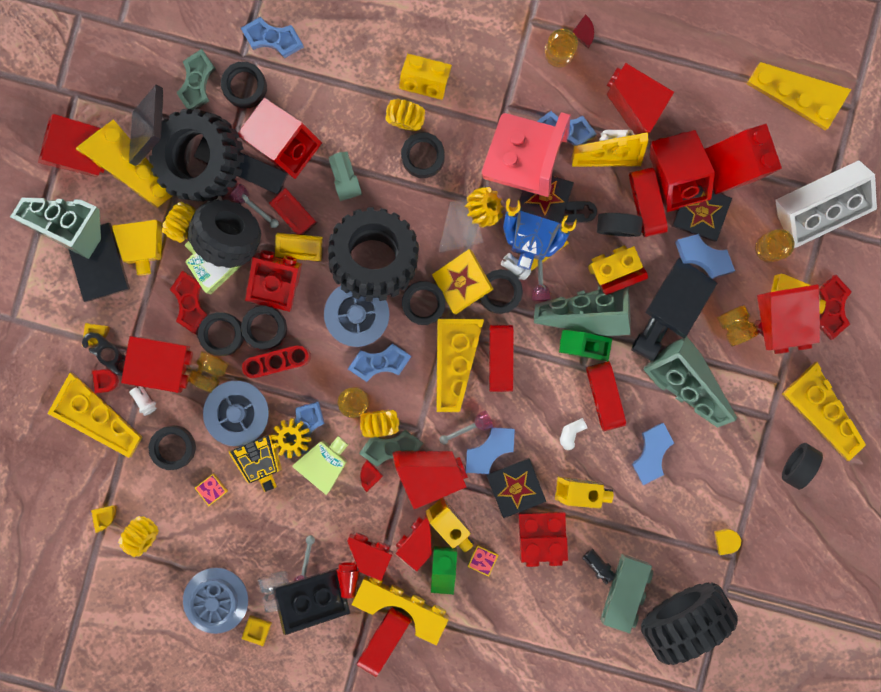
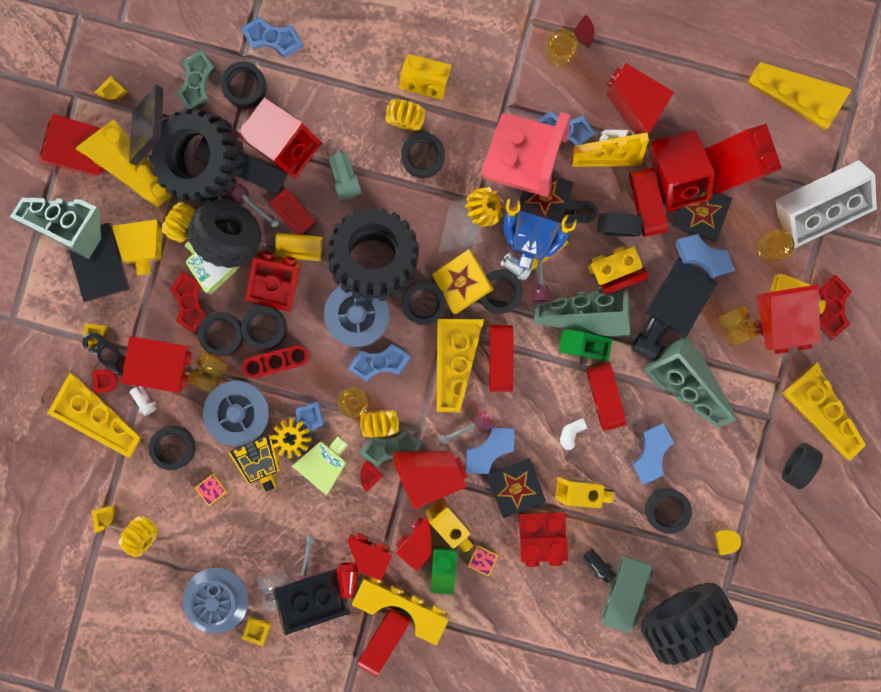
none -> yellow tile [95,76,129,100]
none -> black tyre [645,488,692,534]

